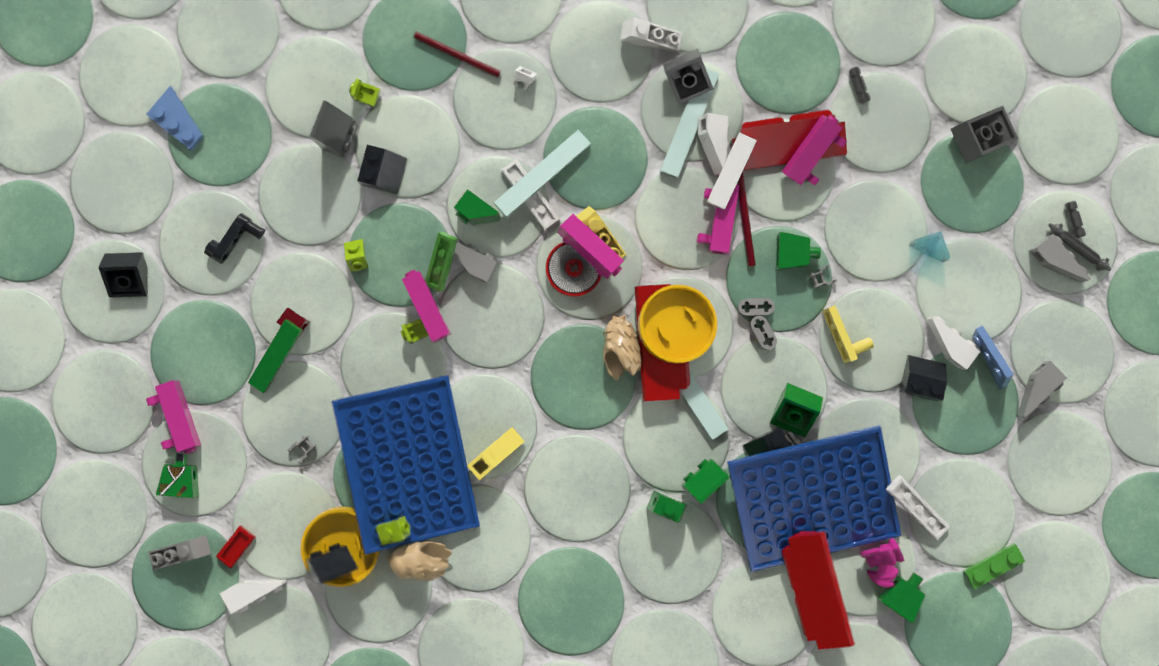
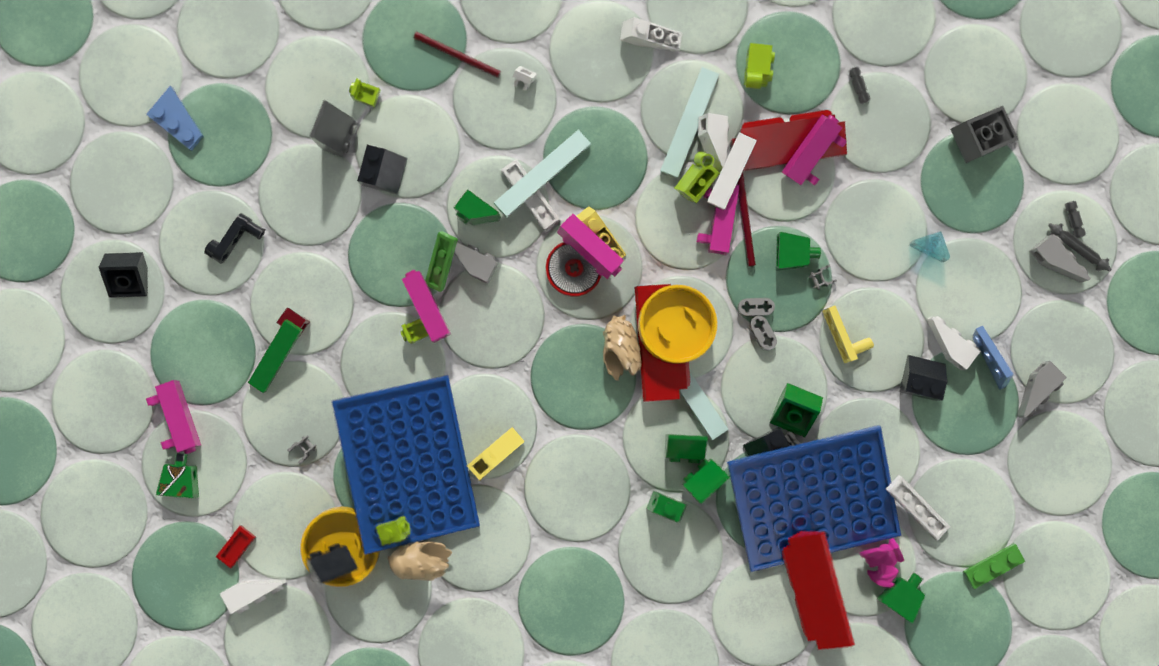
light grey slope [148,535,211,570] -> none
lime bracket [344,239,369,272] -> none
dark grey slope [663,49,714,104] -> none
none -> green slope [665,434,708,463]
none -> lime hinge [674,152,720,203]
none -> lime hinge [744,43,775,89]

